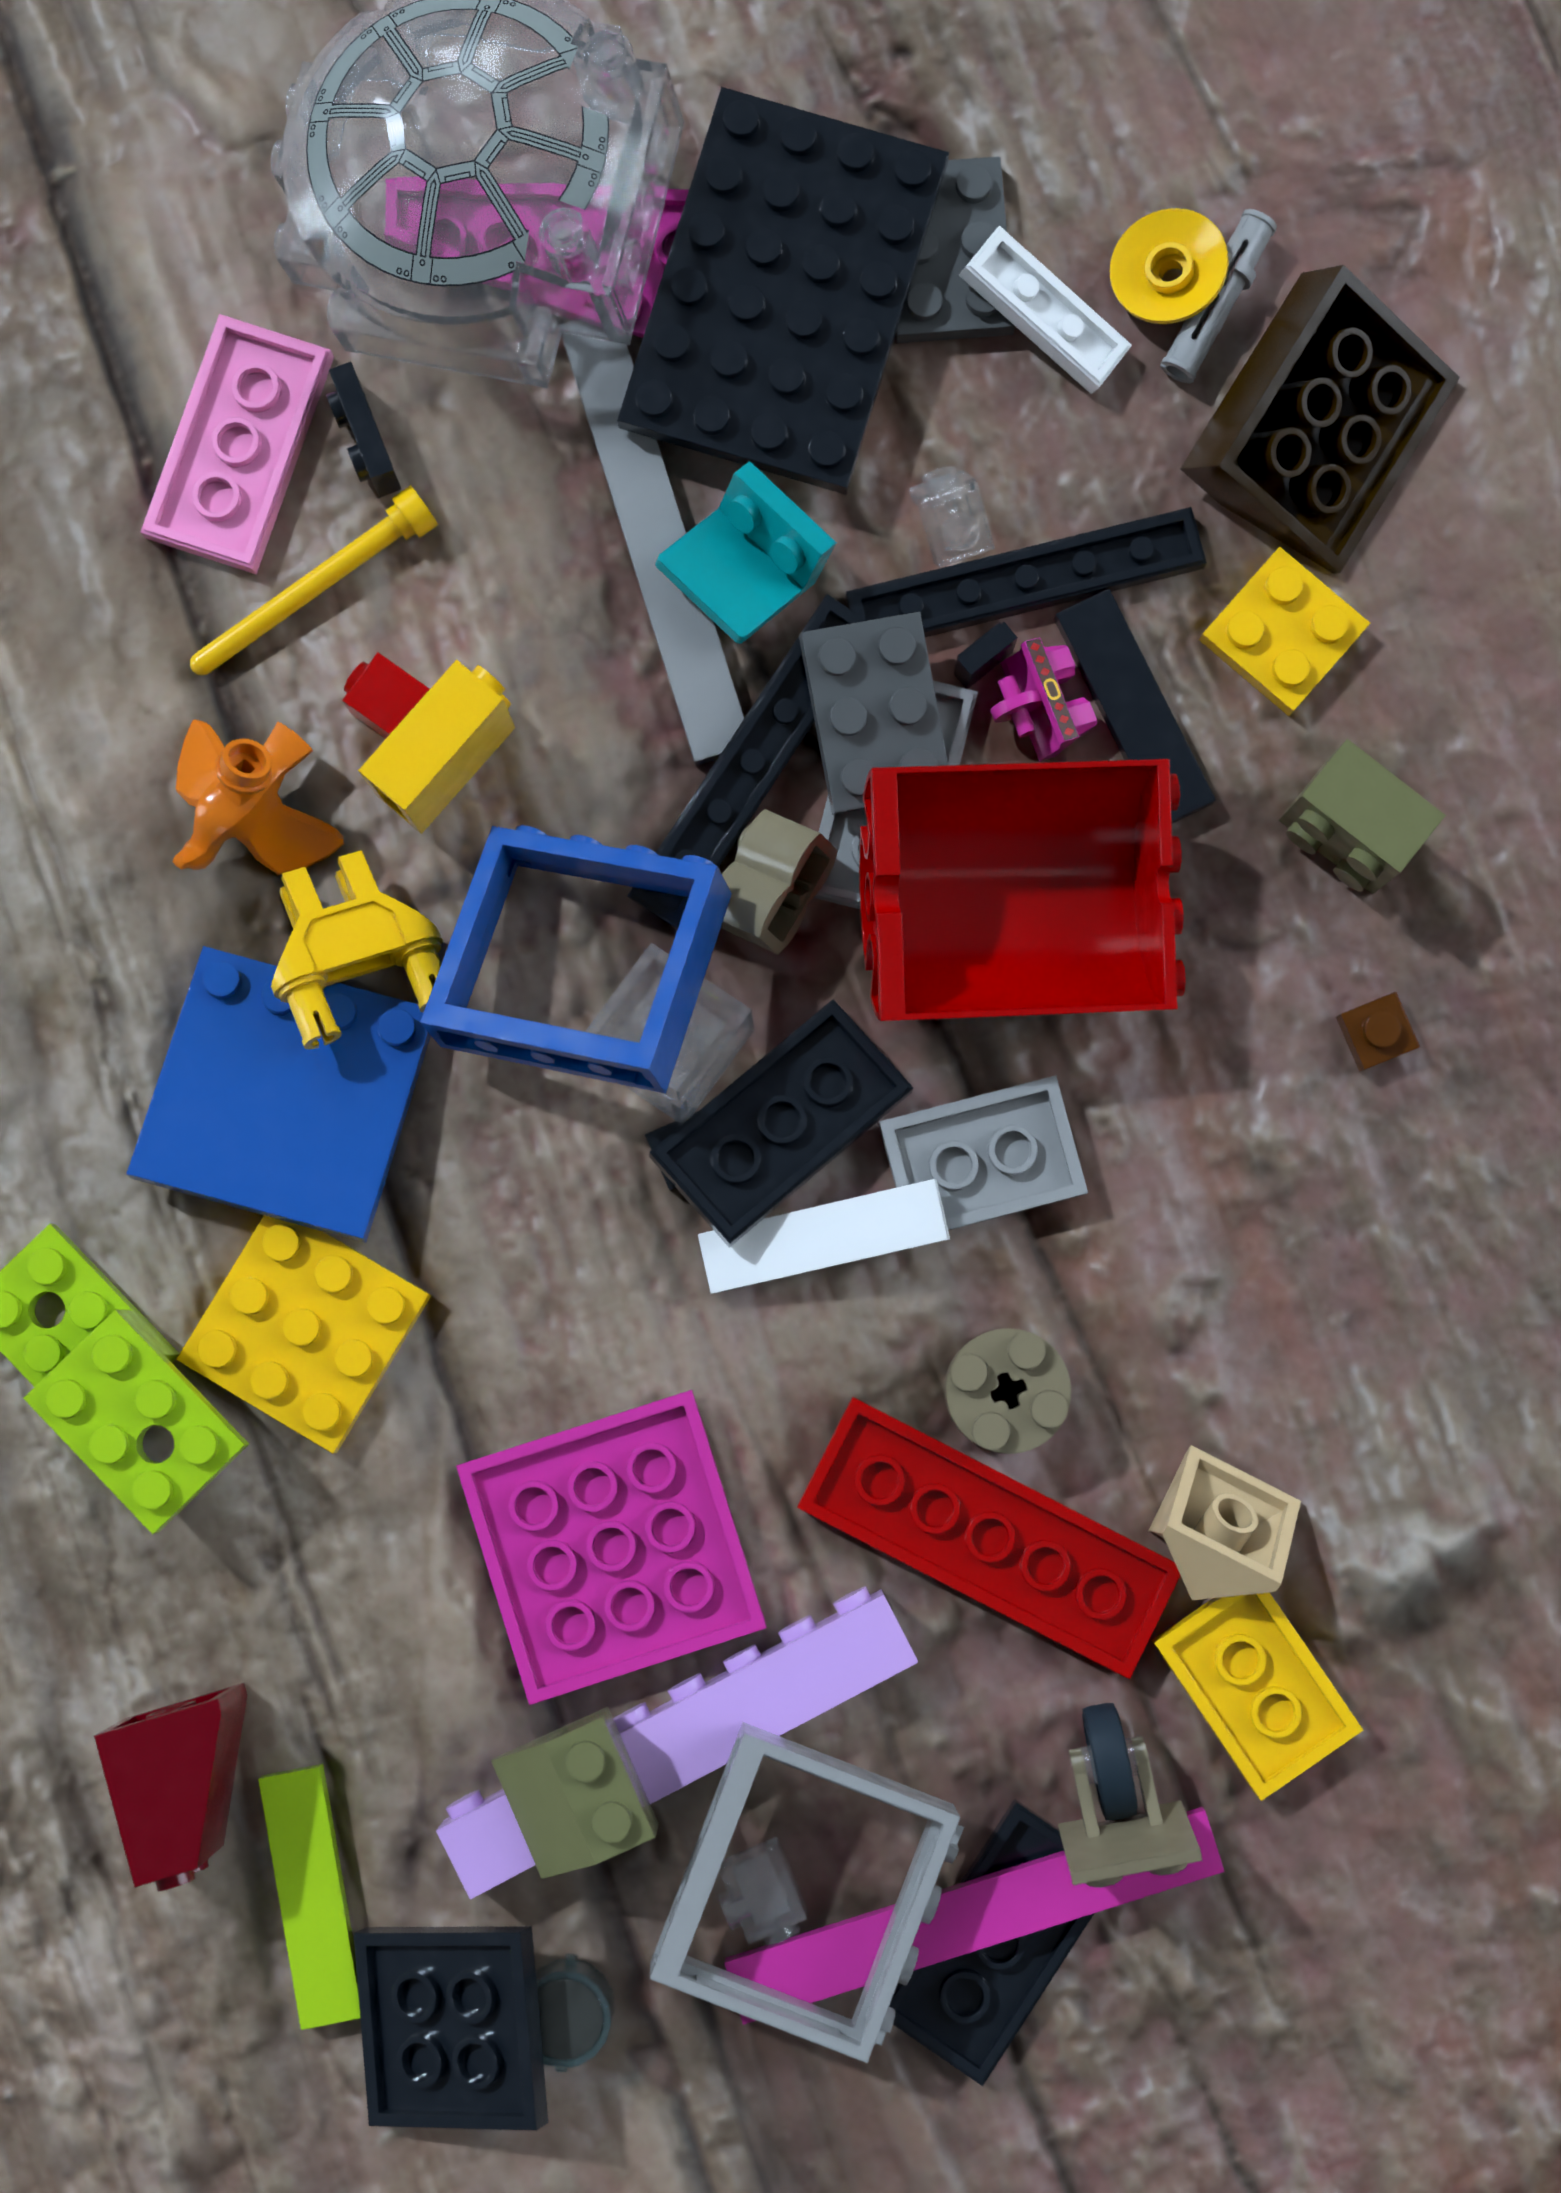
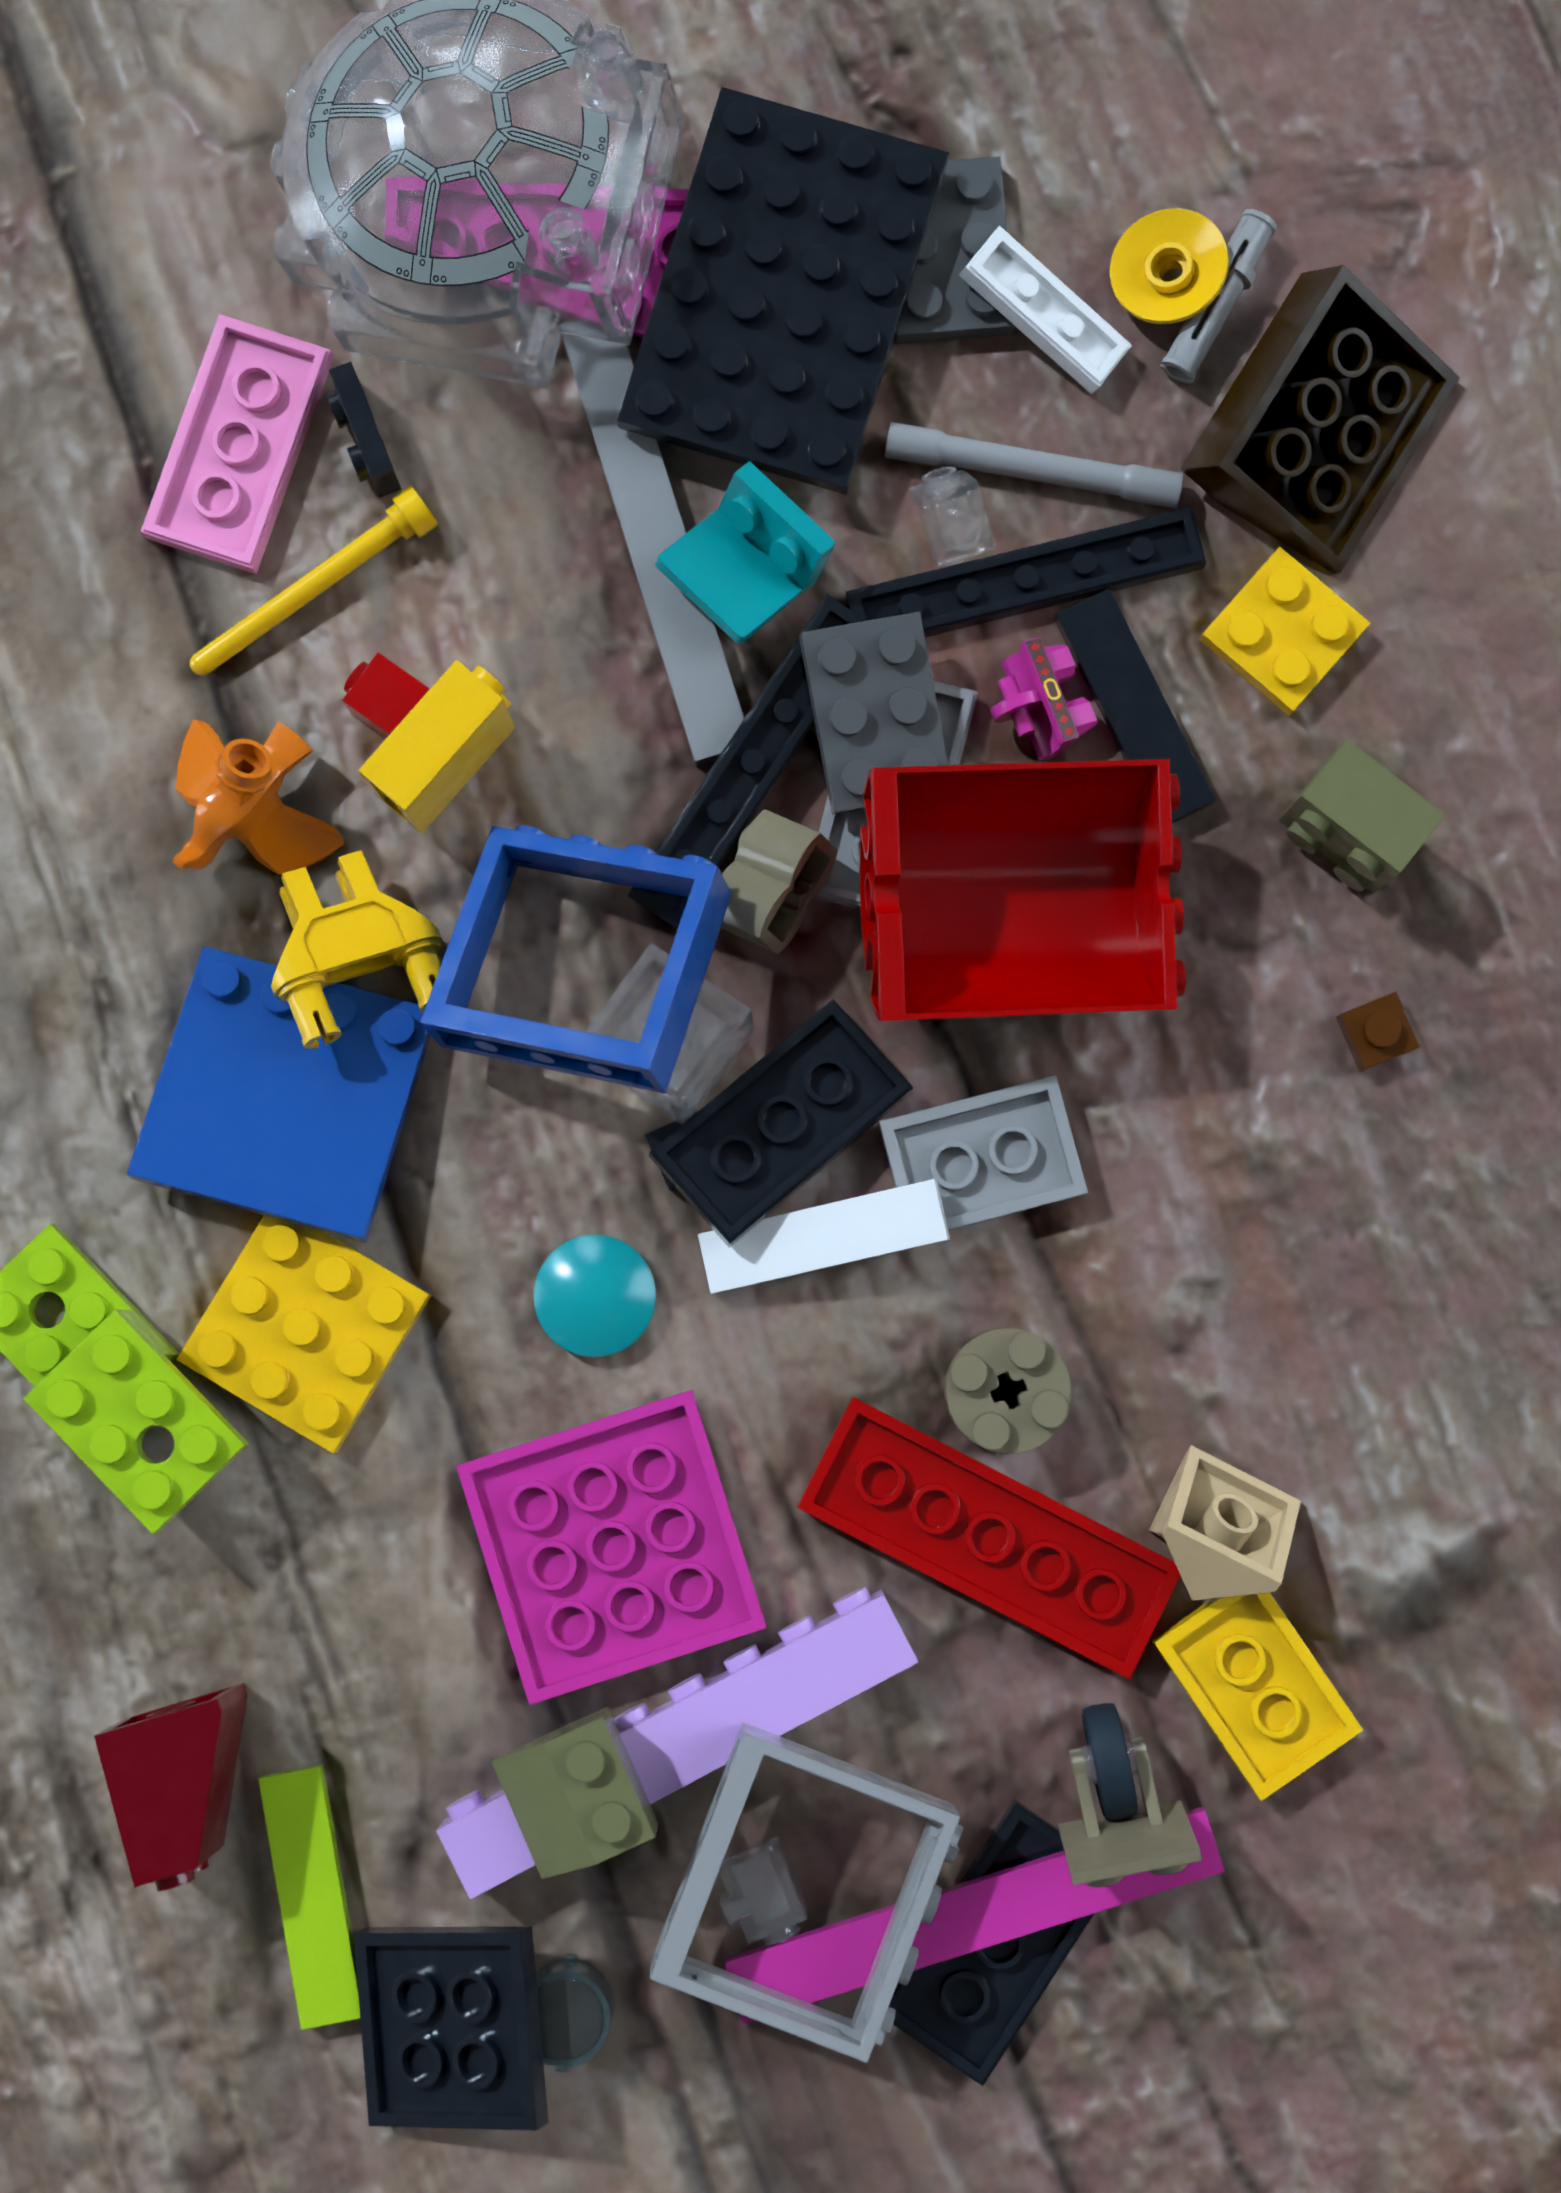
black tile [954,622,1018,689] -> none
none -> teal dish [534,1235,656,1357]
none -> light grey piece [884,422,1183,509]

